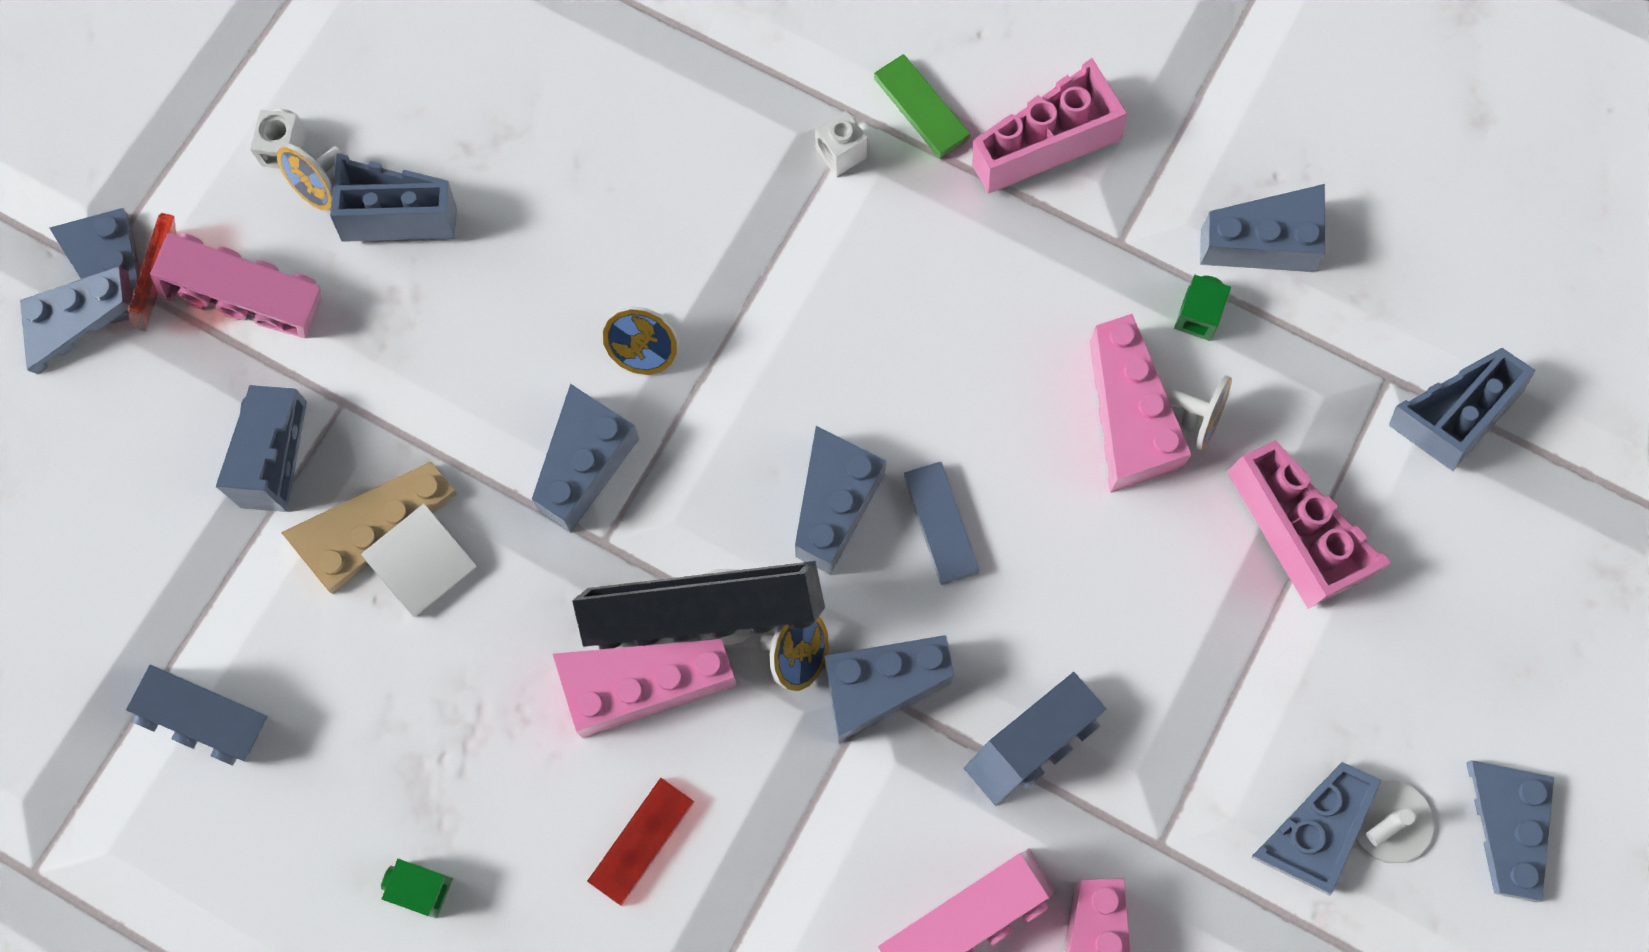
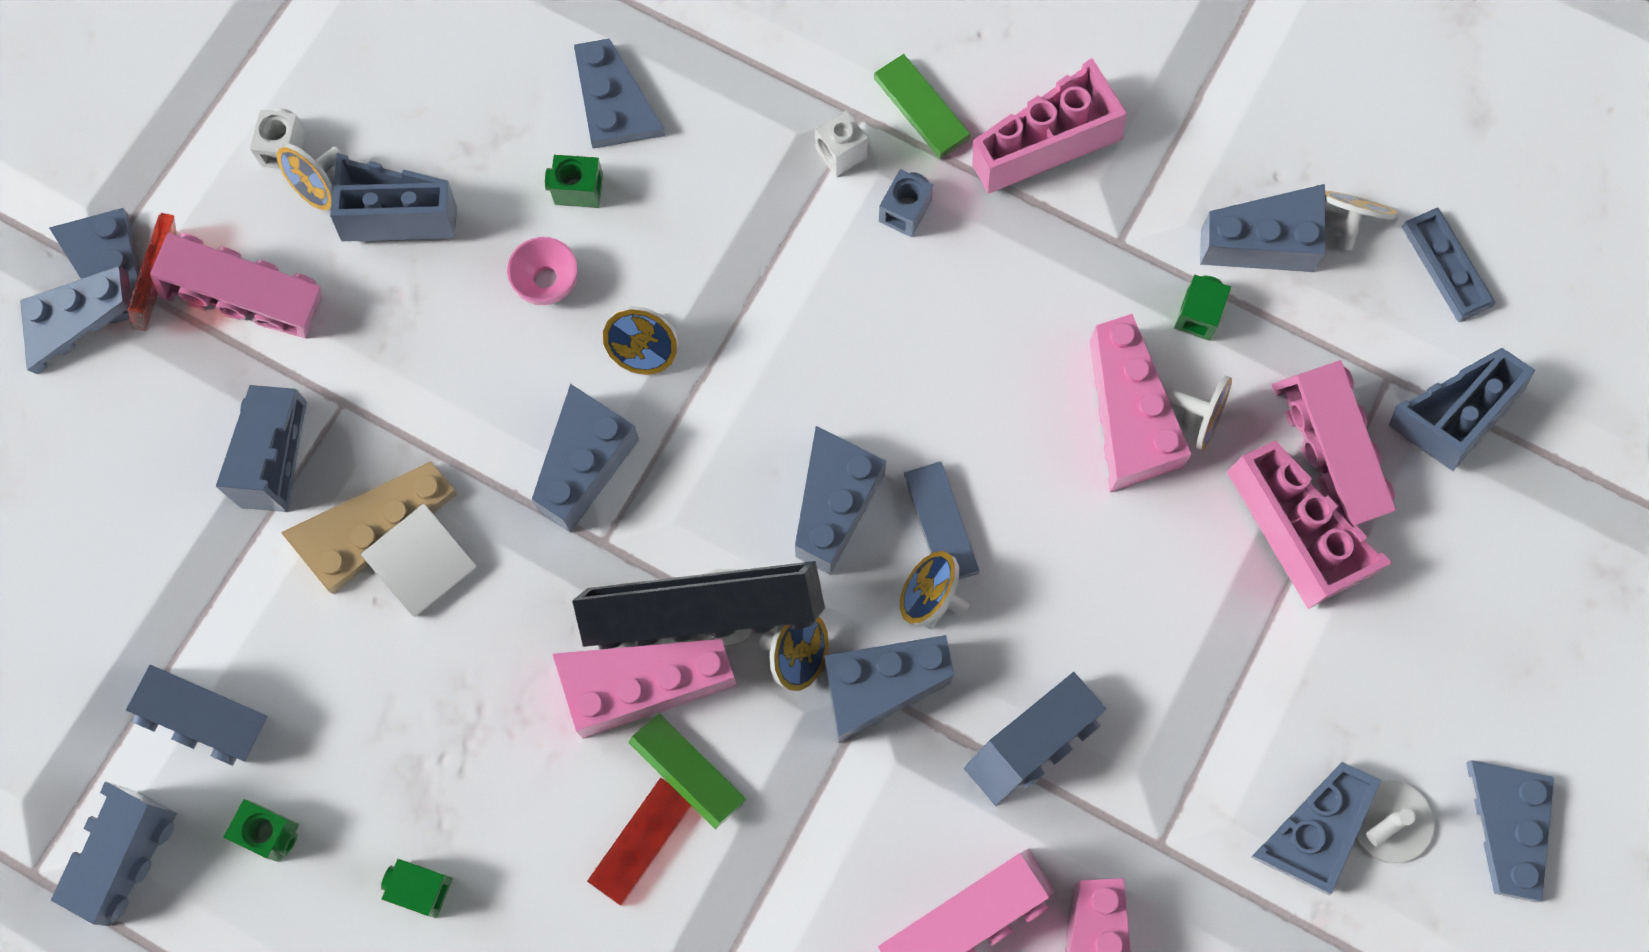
none -> sand blue wedge [50,781,178,926]
none -> green brick [223,799,299,862]
none -> bright pink piece [507,237,578,305]
none -> green brick [545,154,603,208]
none -> sand blue wing [574,38,665,149]
none -> bright green tile [628,713,746,830]
none -> sand blue brick [878,169,934,237]
none -> shield [900,551,969,630]
none -> bright pink wedge [1271,360,1396,526]
none -> white shield [1325,191,1398,250]
none -> sand blue tile [1402,207,1496,322]

